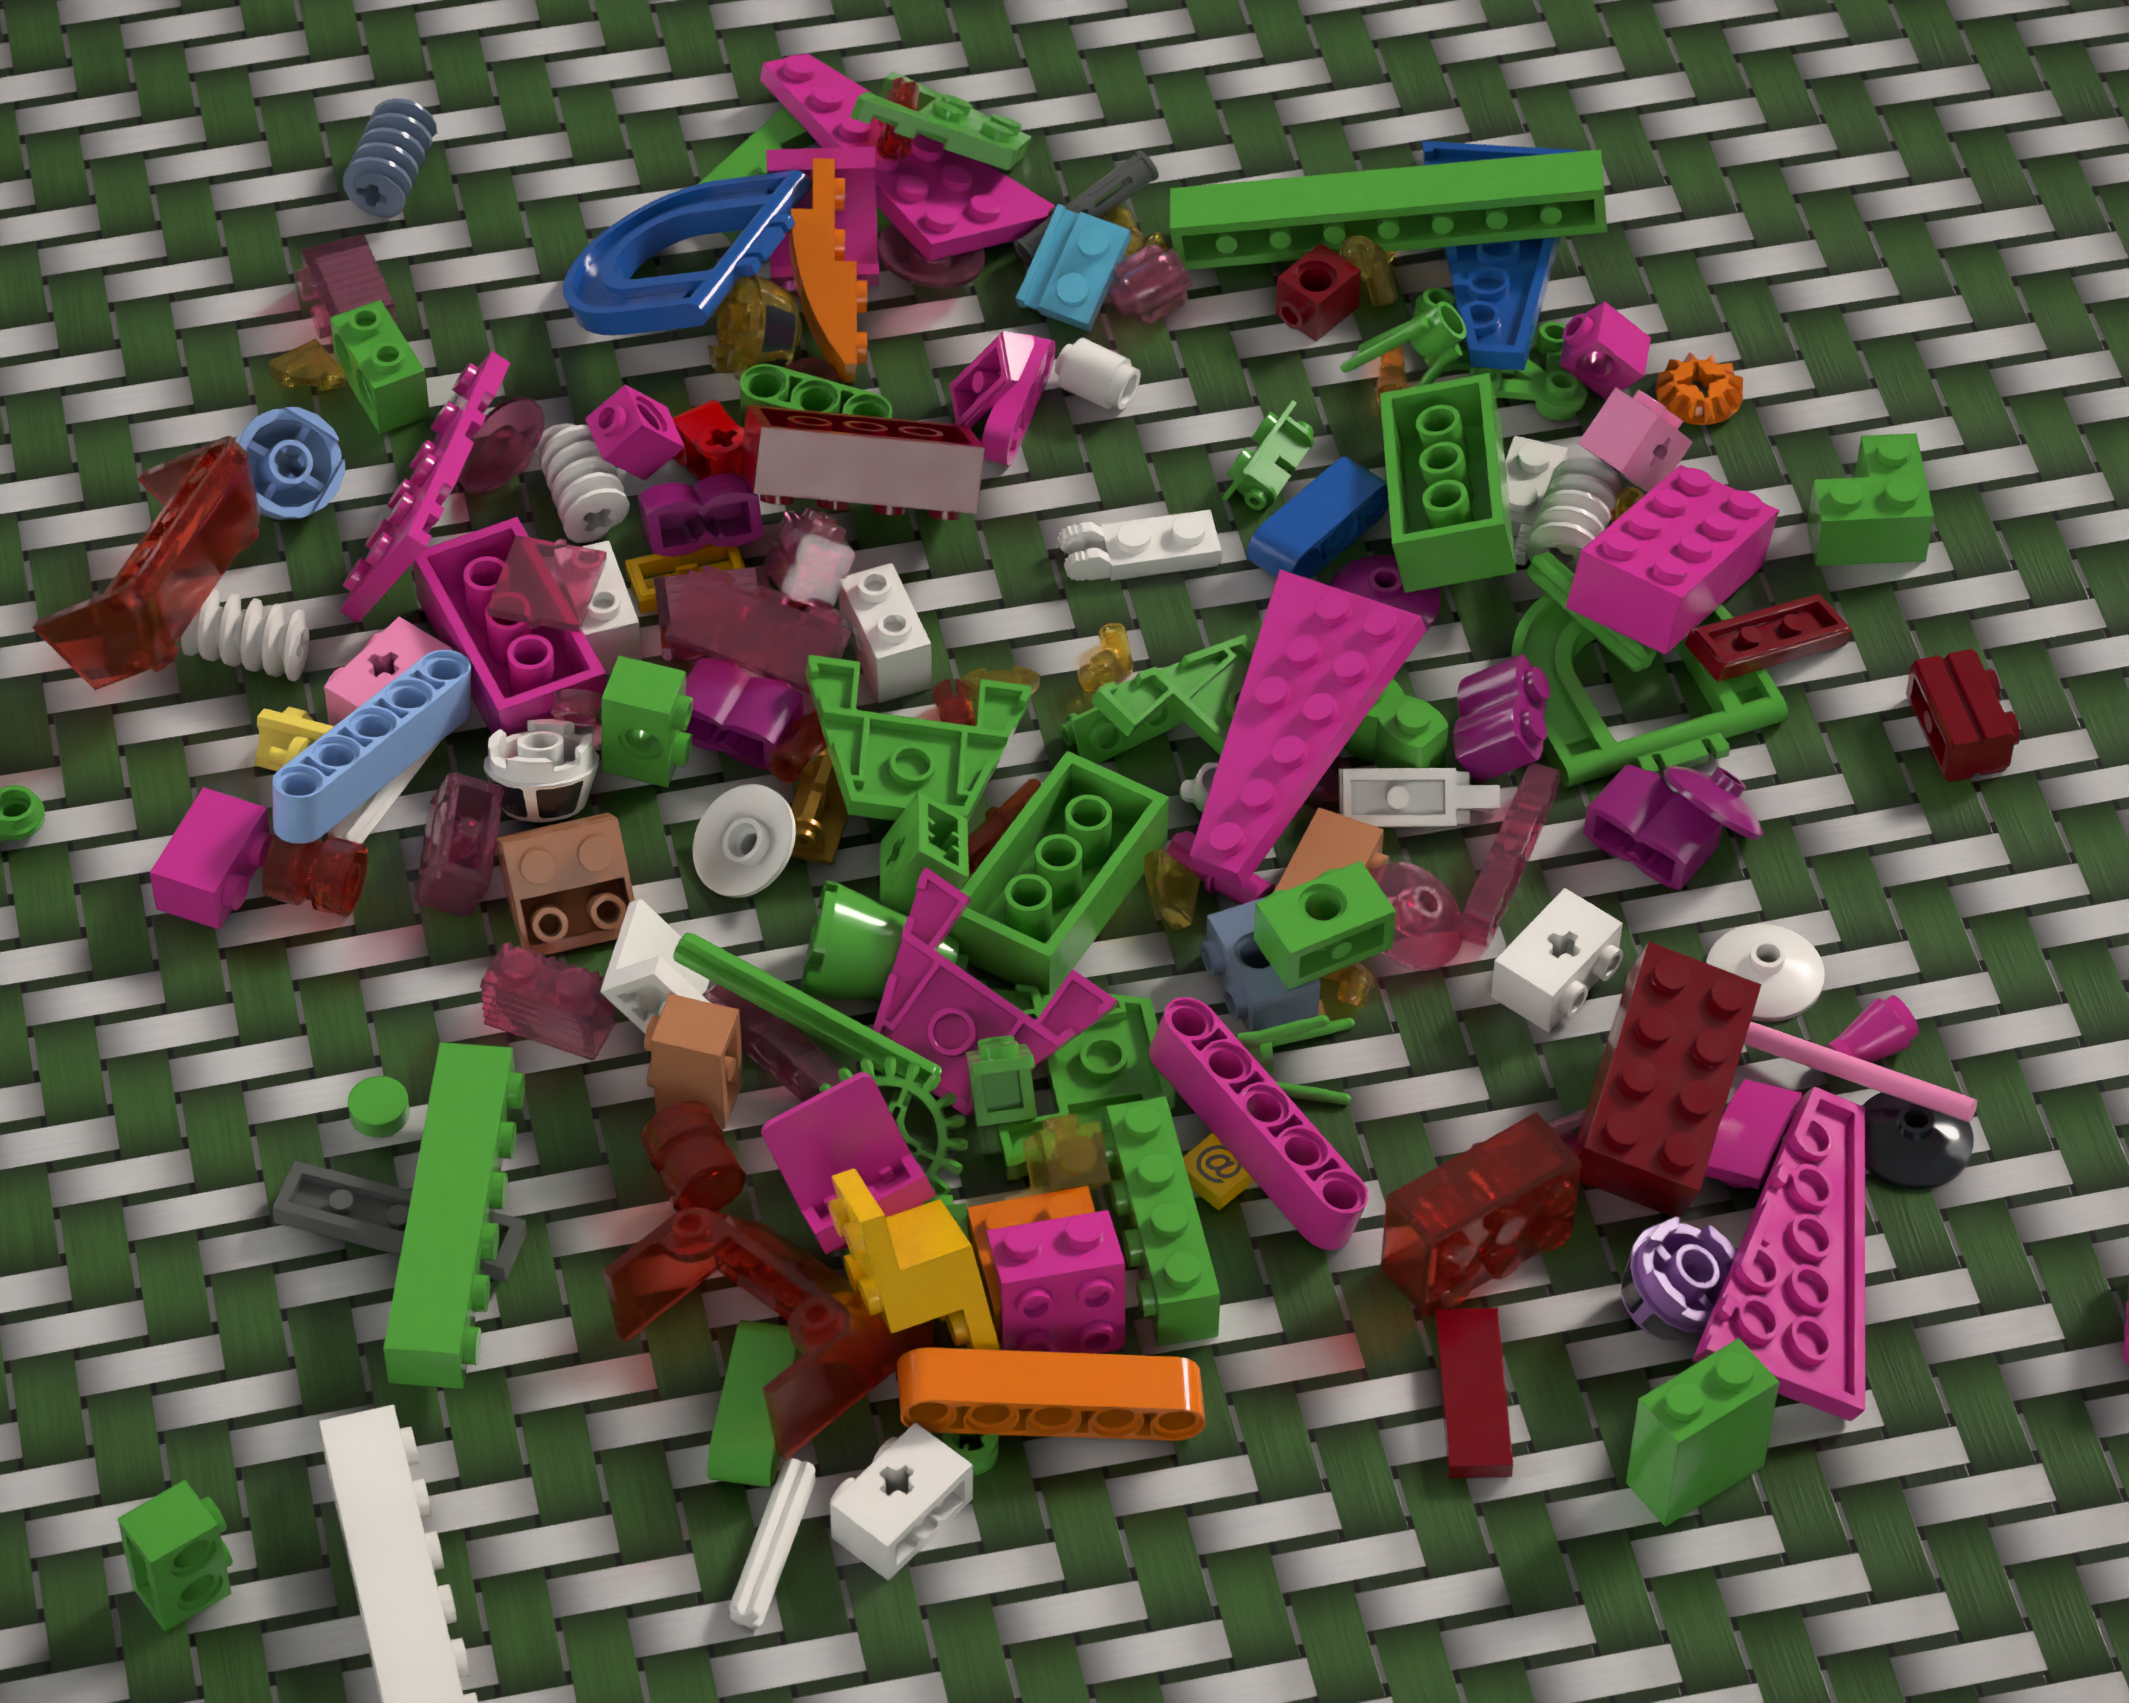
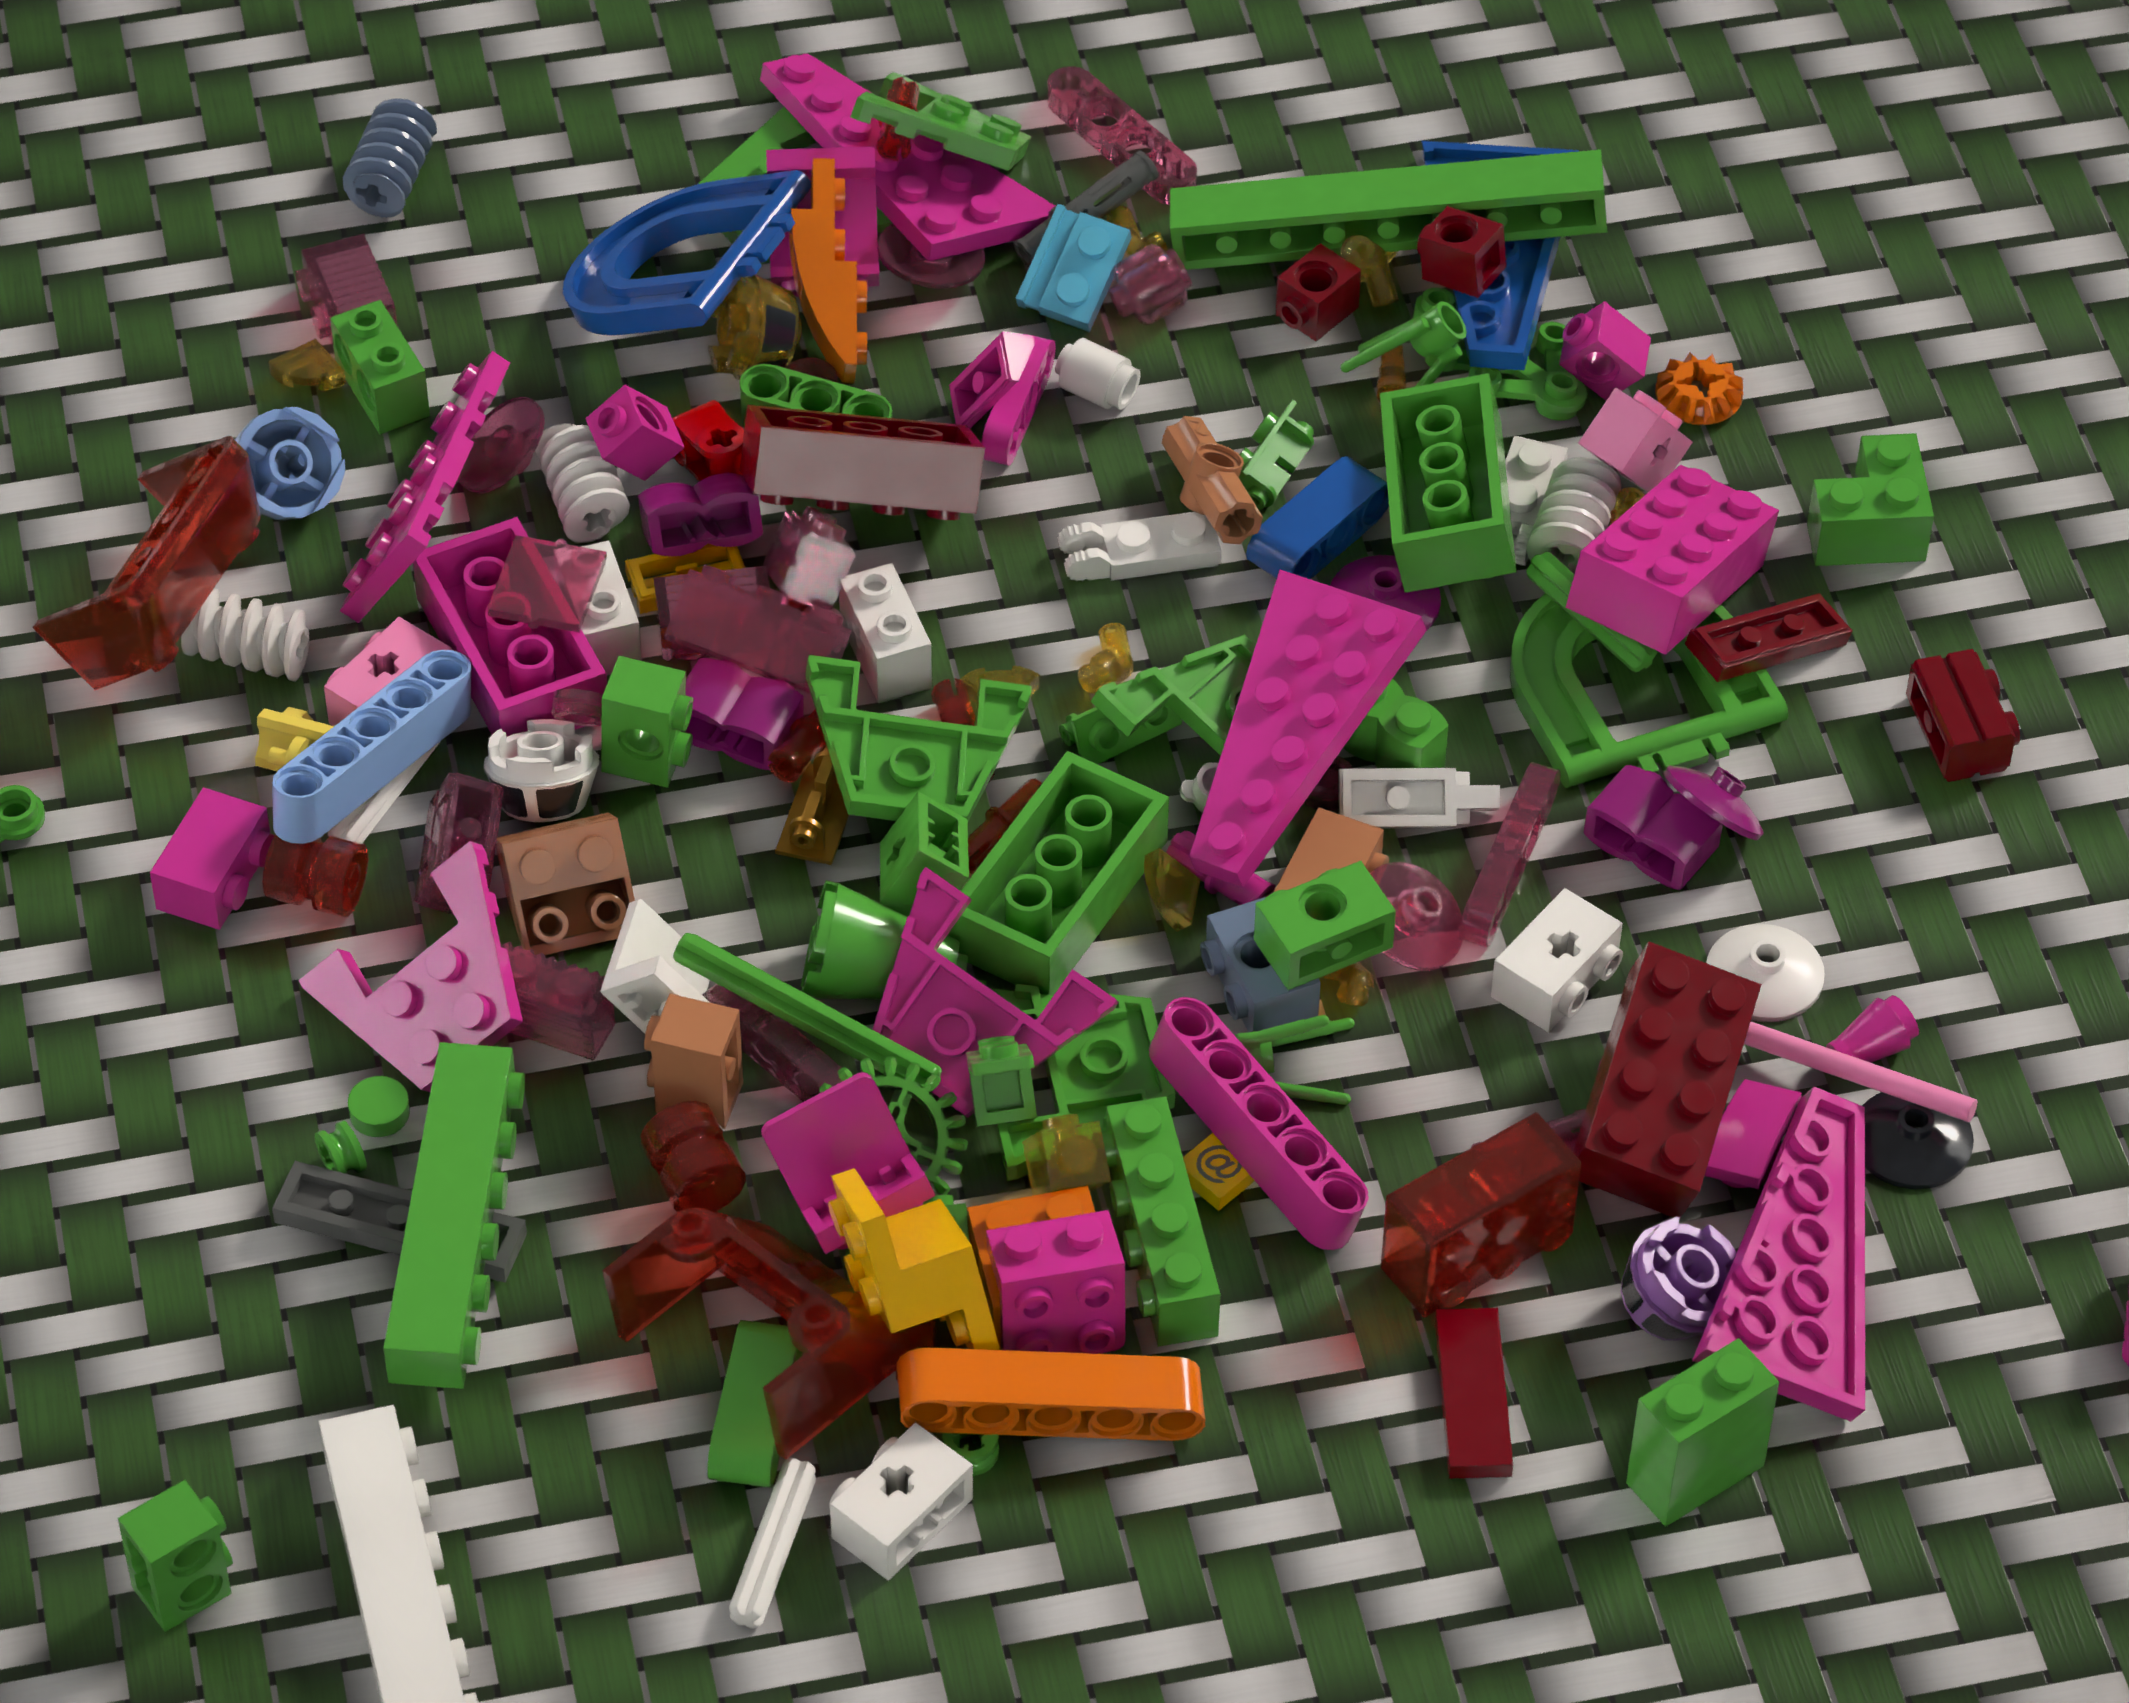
white dish [693,784,796,898] -> none
magenta brick [1453,654,1550,784] -> none
none -> dark pink wing [298,841,523,1092]
none -> bright green bush [314,1120,367,1174]
none -> clear pink beam [1047,66,1197,205]
none -> nougat piece [1162,416,1263,545]
none -> dark red brick [1417,206,1506,298]

